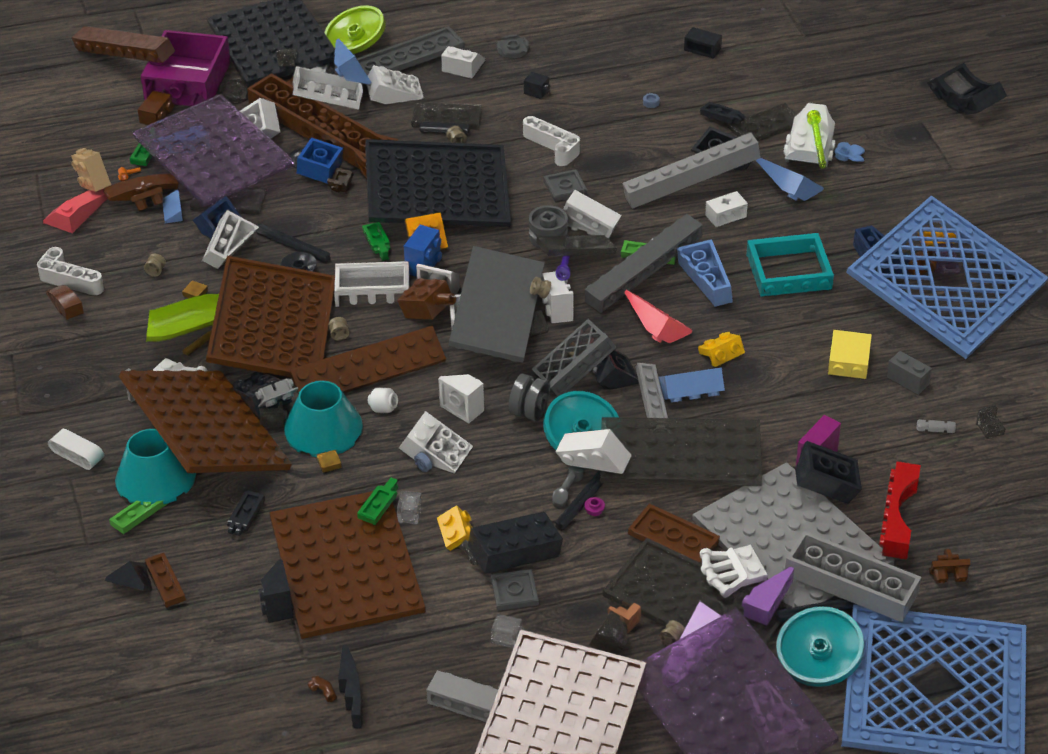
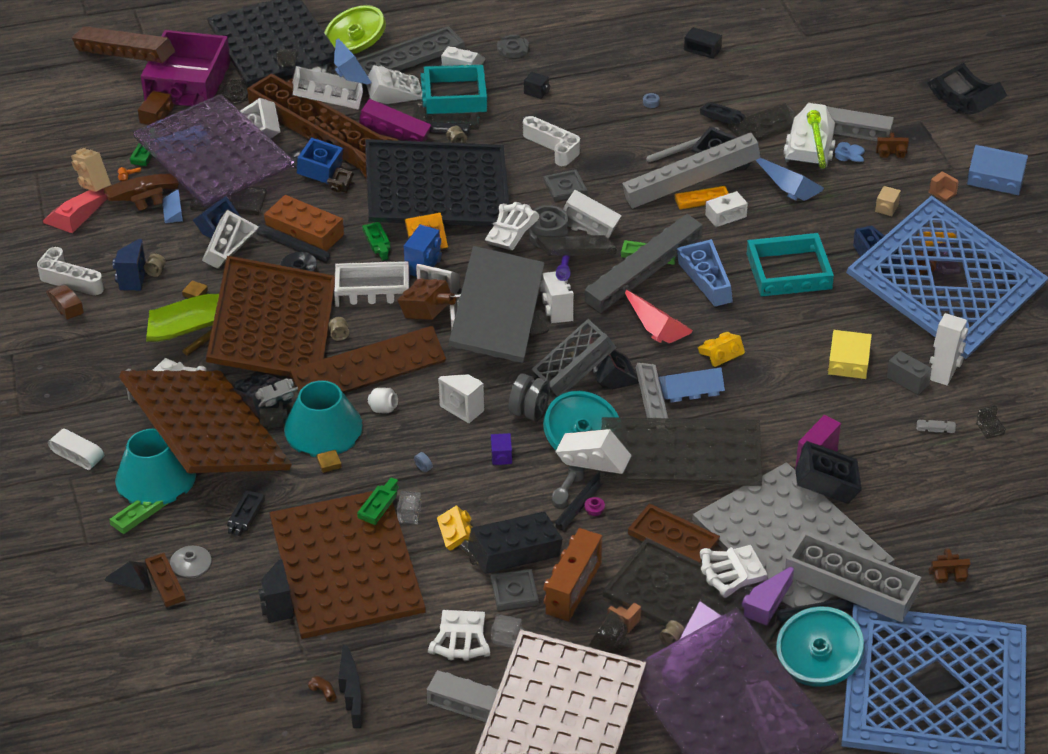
white slope [399,411,473,473] -> none
dark tan wheel [530,277,551,299] -> none
red arch [879,461,921,560] -> none
none -> dark blue slope [113,239,146,291]
none -> light grey dish [170,546,212,578]
none -> dark orange brick [264,195,344,251]
none -> magenta wedge [359,99,431,142]
none -> teal window [421,65,487,114]
none -> white plate [428,610,490,661]
none -> white plate [485,202,539,251]
none -> dark purple brick [491,433,512,465]
none -> dark orange brick [543,528,602,622]
none -> light grey piece [646,127,719,162]
none -> light orange tile [675,186,729,210]
none -> light grey brick [827,107,894,141]
none -> tan brick [875,186,901,216]
none -> reddish brown hips [876,133,909,158]
none -> nougat panel [929,172,959,202]
none -> white wedge [929,313,968,385]
none -> medium blue slope [967,145,1028,195]

